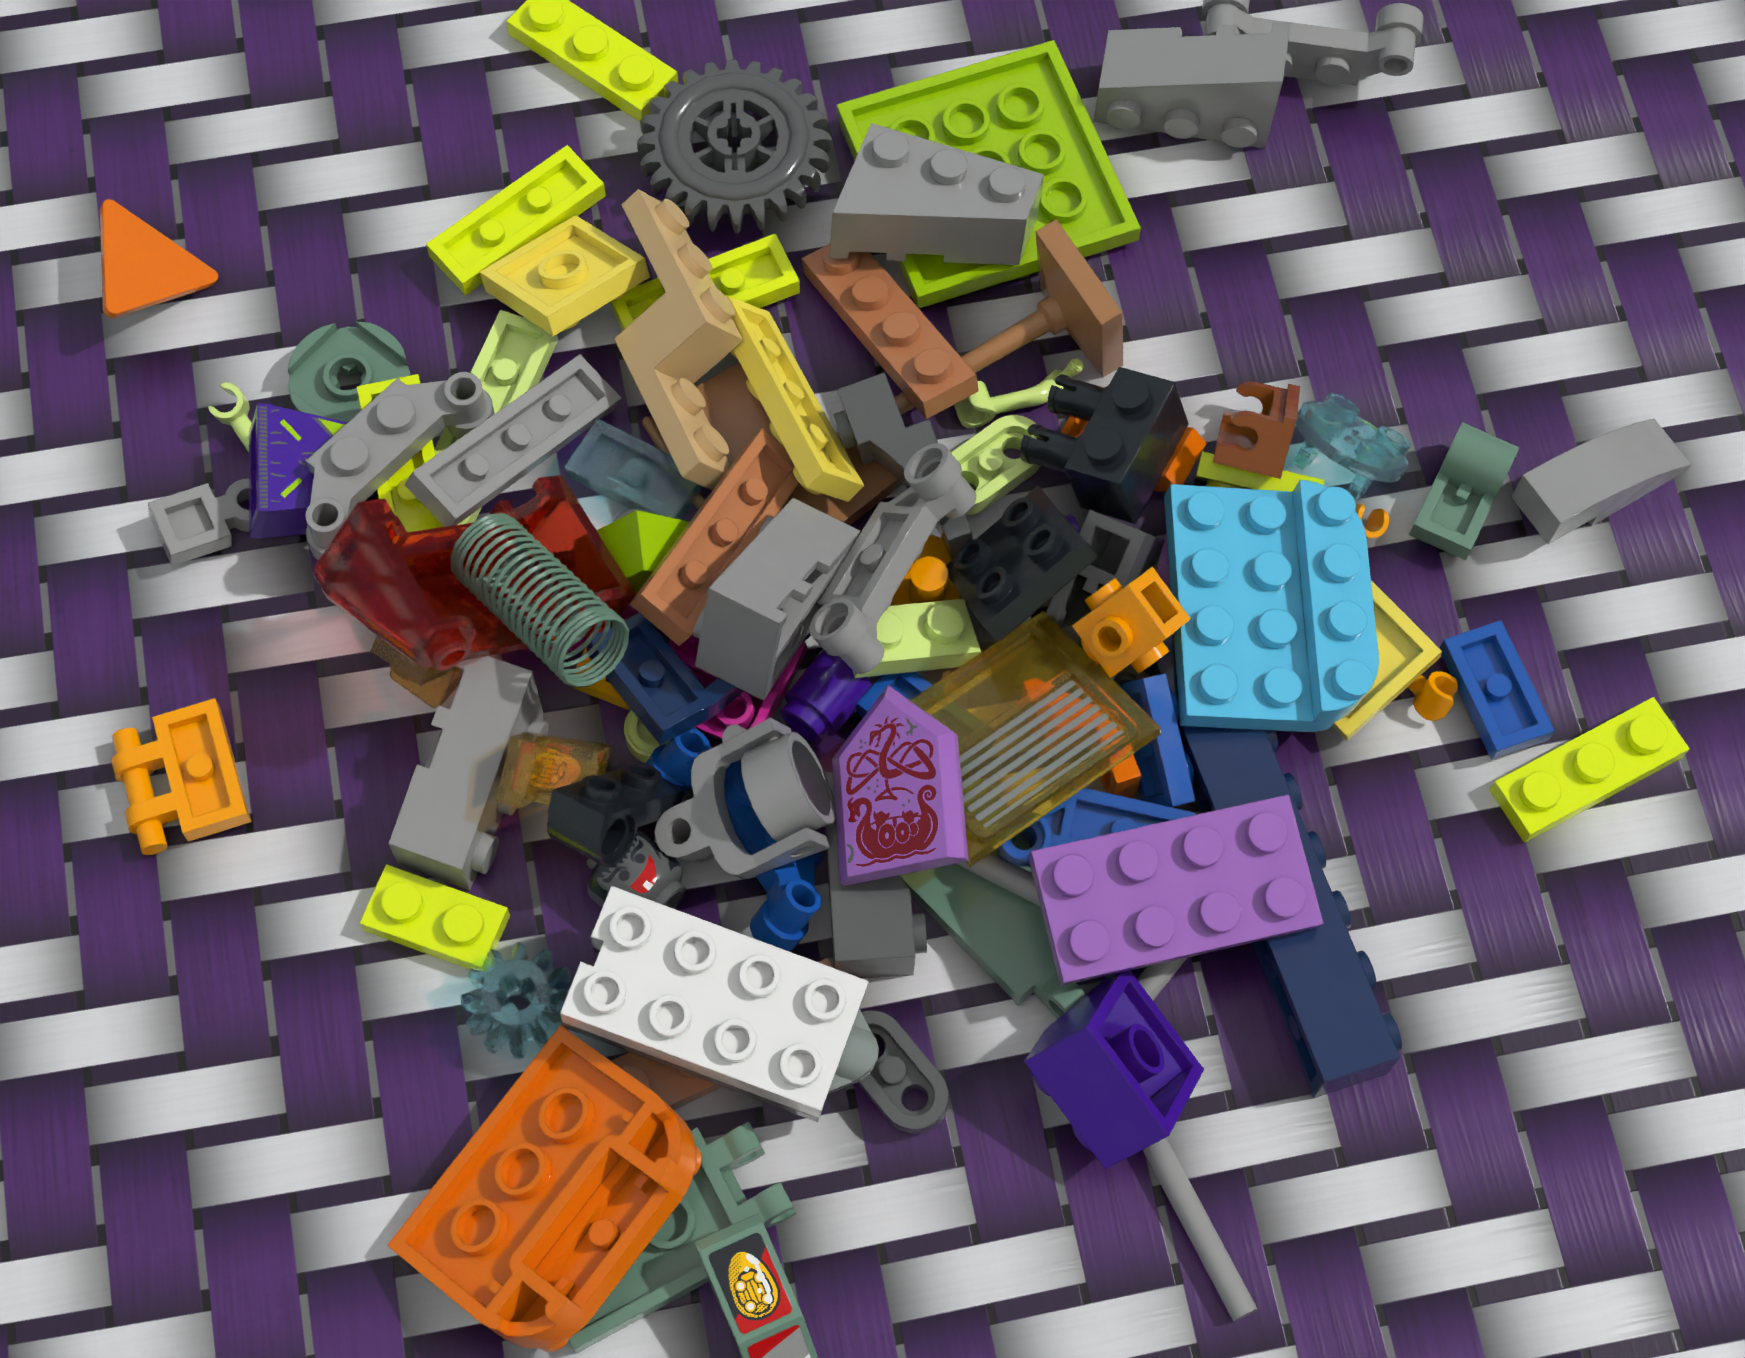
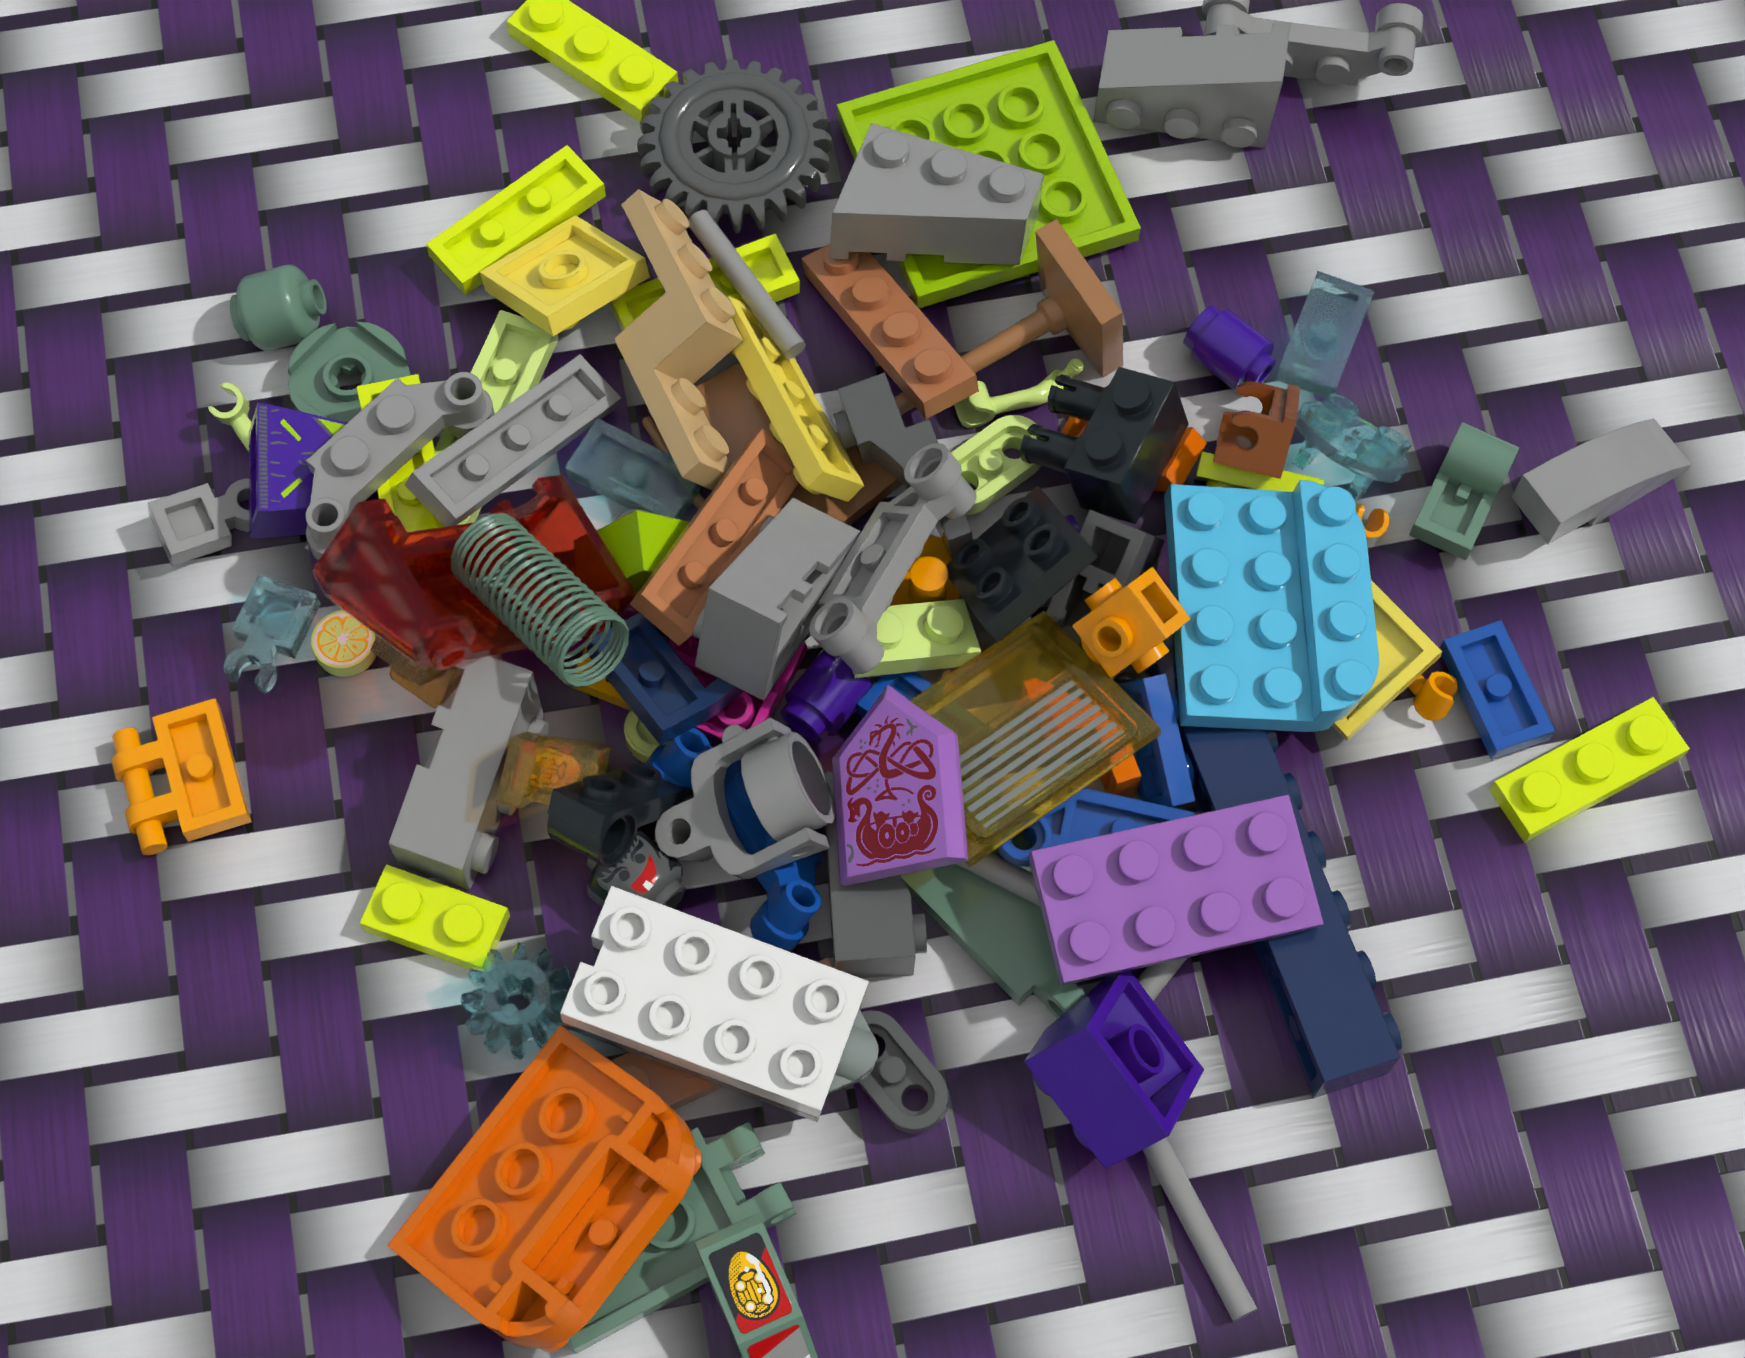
orange piece [100,199,218,318] -> none
none -> clear light blue plate [224,574,321,694]
none -> sand green head [230,264,327,351]
none -> yellowish green tile [311,610,378,677]
none -> light grey bar [688,210,806,359]
none -> dark purple brick [1183,305,1276,391]
none -> clear light blue plate [1275,271,1374,400]

